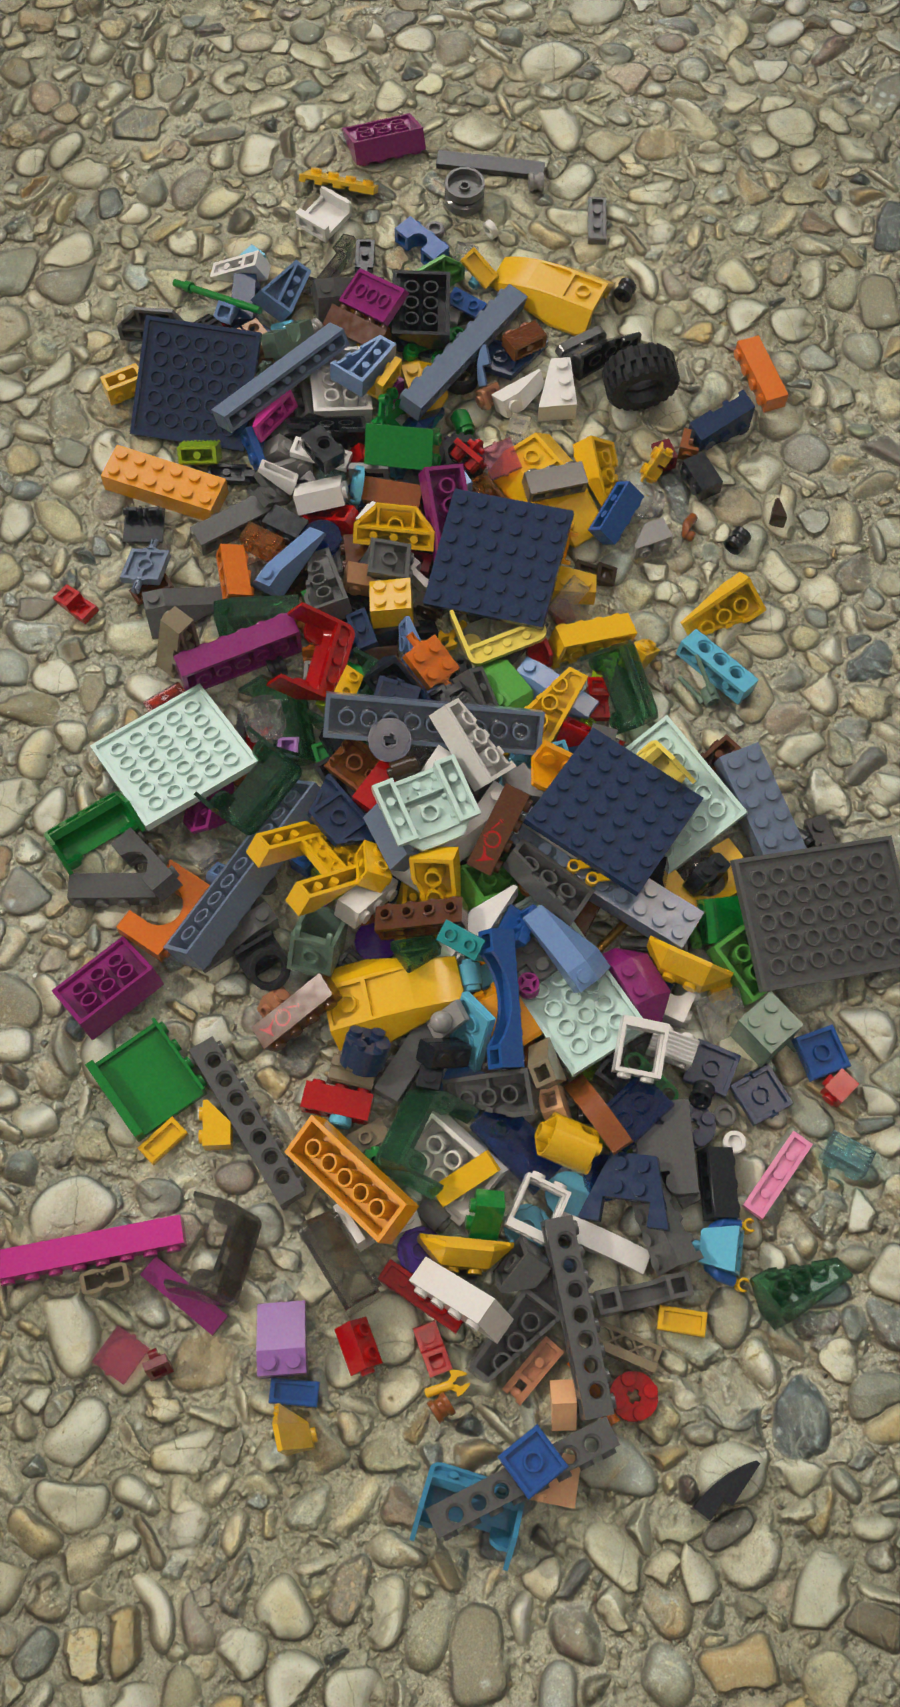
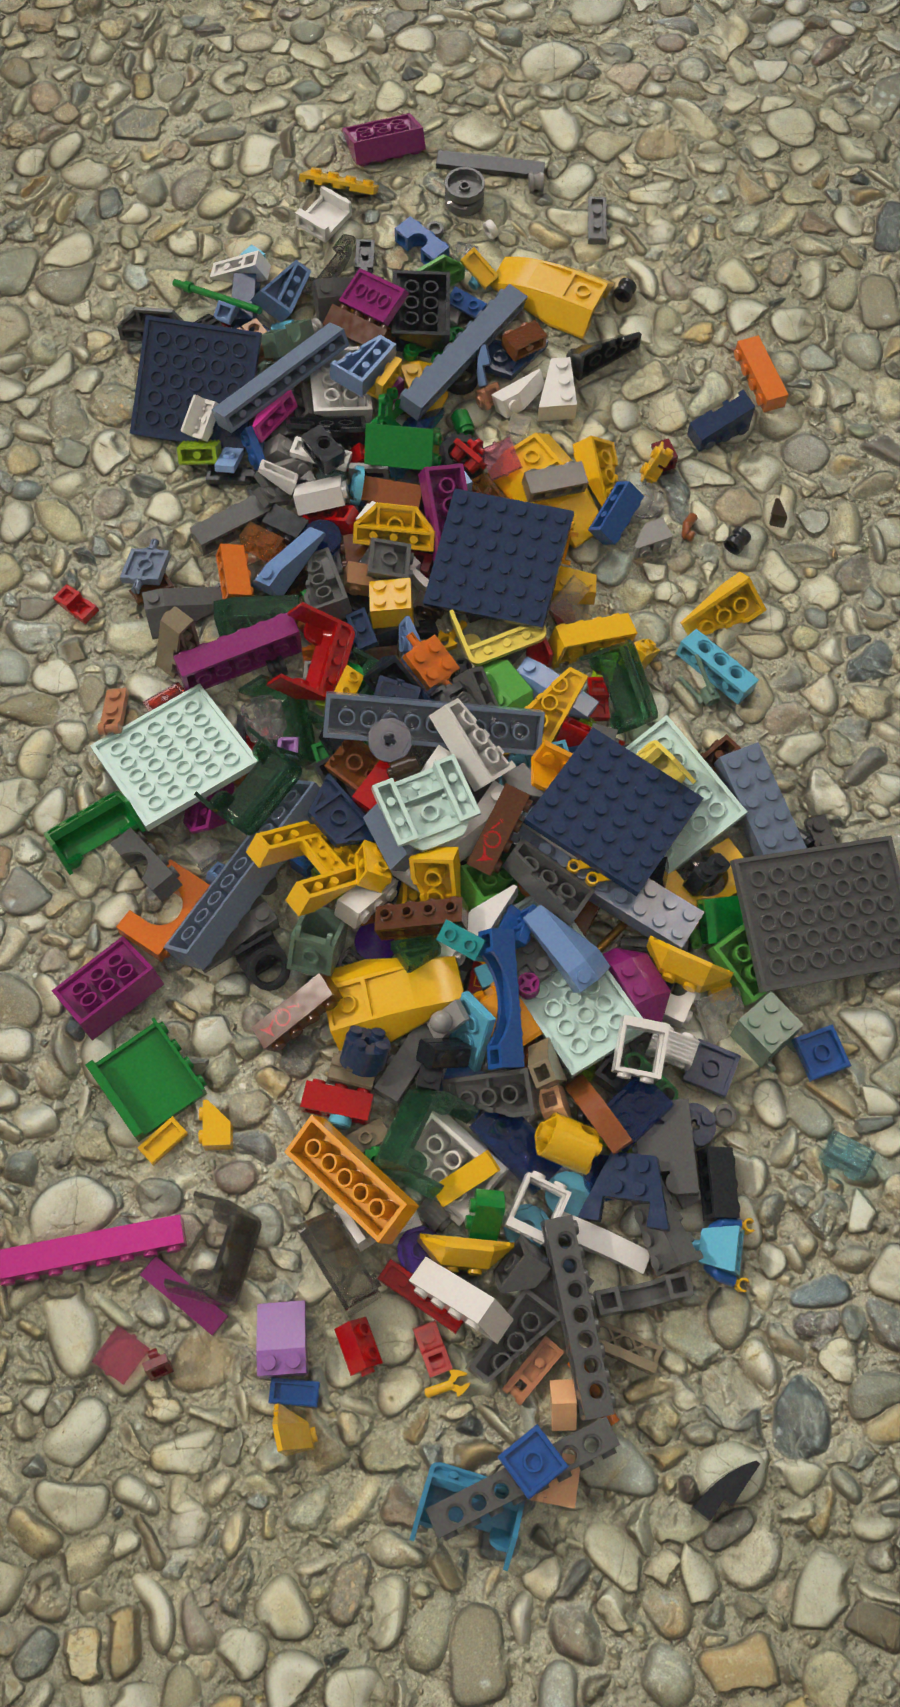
dark grey brick [67,873,159,908] -> none
dark tan brick [79,1262,134,1298] -> none
yellow brick [100,363,139,406] -> none
light orange brick [101,445,229,521] -> none
black hinge [123,505,165,543] -> none
dark grey brick [189,1036,307,1209] -> none
nougat bracket [257,986,291,1018] -> none
dark orange wheel [427,1392,456,1424] -> none
medium azure brick [458,959,483,992] -> none
dark grey beam [555,326,607,358] -> none
dark brown slope [574,559,617,587] -> none
black tyre [602,342,680,411] -> none
red plate [610,1371,658,1422] -> none
yellow tile [656,1305,707,1338] -> none
dark orange bracket [678,428,699,460] -> none
black brick [680,452,723,502] -> none
black wheel [689,1079,715,1109] -> none
white tile [722,1131,746,1155] -> none
dark blue plate [729,1064,793,1127] -> none
bright pink plate [742,1131,813,1220] -> none
clear green wedge [750,1257,853,1330] -> none
brick [820,1068,859,1108] -> none
none -> nougat plate [98,688,129,736]
none -> white bracket [181,395,219,442]
none -> light blue plate [215,447,244,473]

